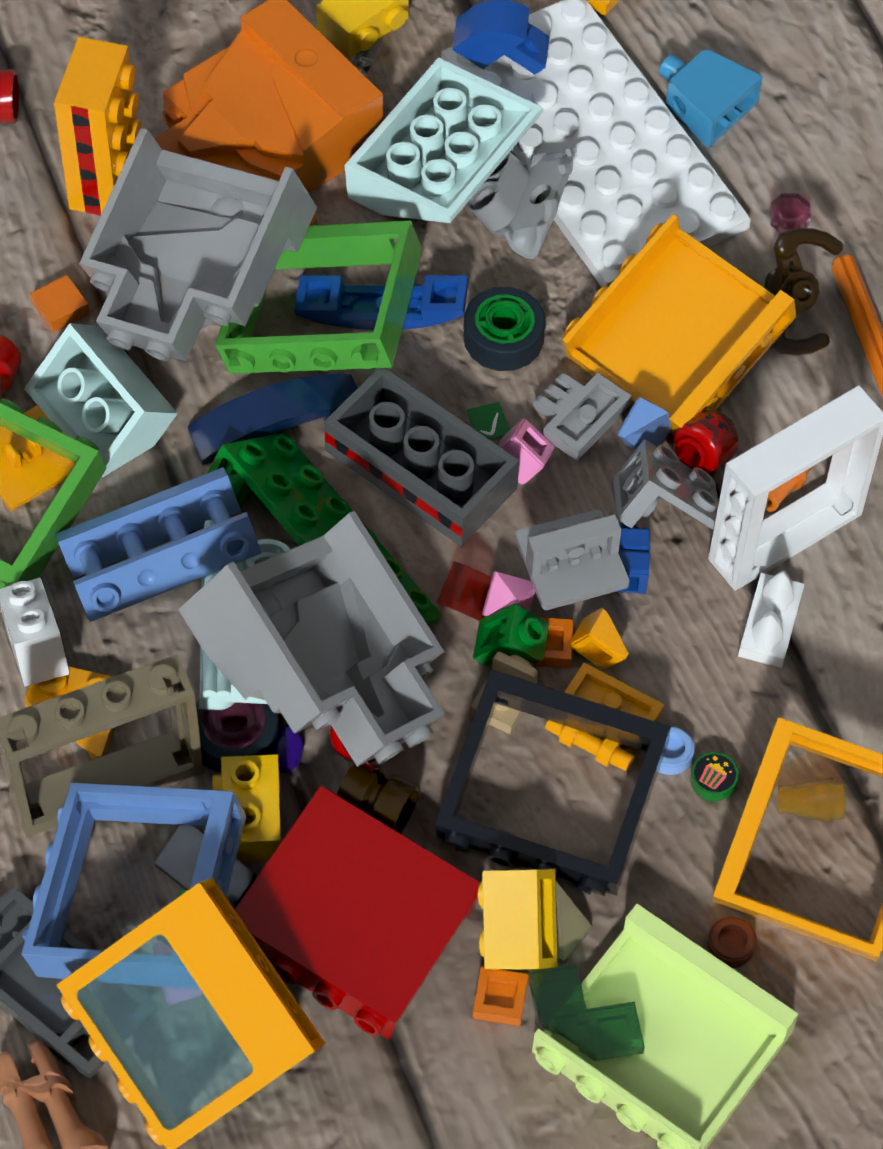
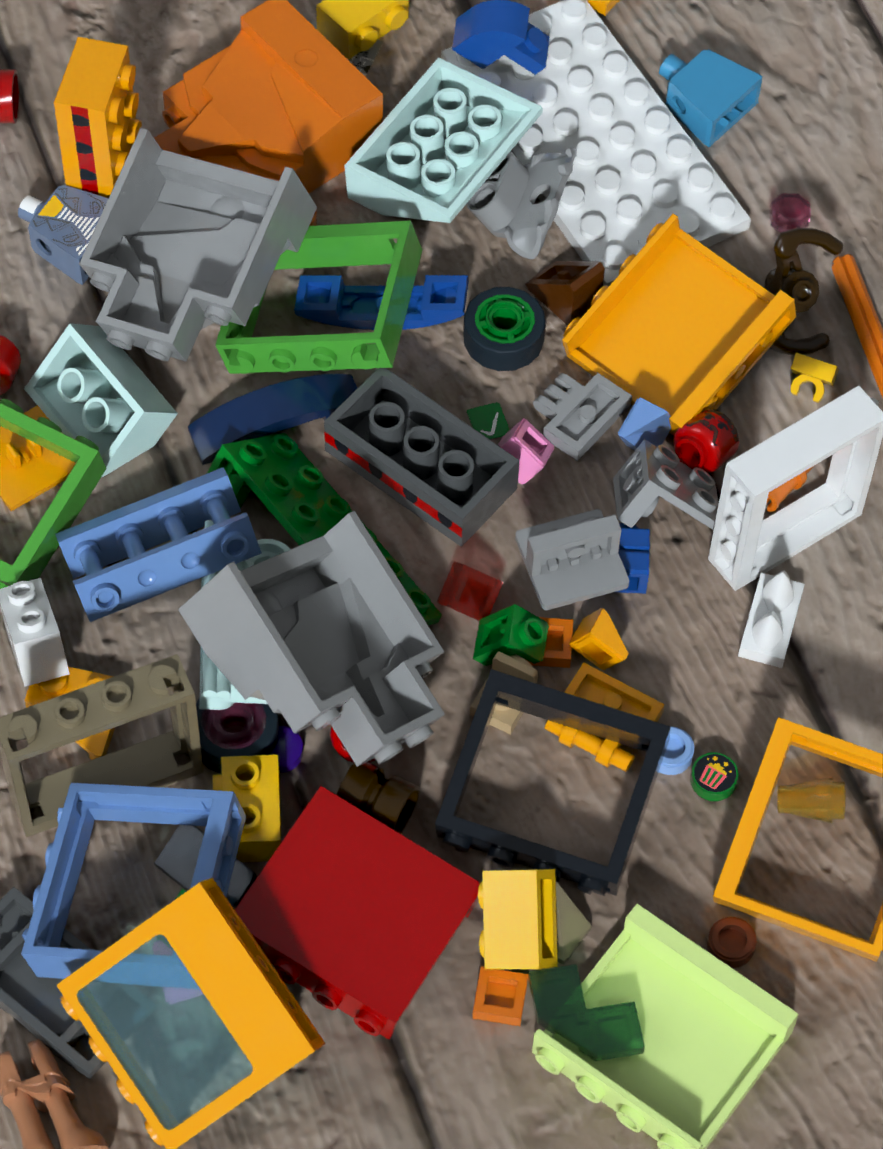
orange tile [30,275,90,333] -> none
bright pink slope [482,571,535,616] -> none
none -> sand blue torso [18,185,109,285]
none -> reddish brown slope [525,261,605,325]
none -> yellow tile [790,353,839,403]

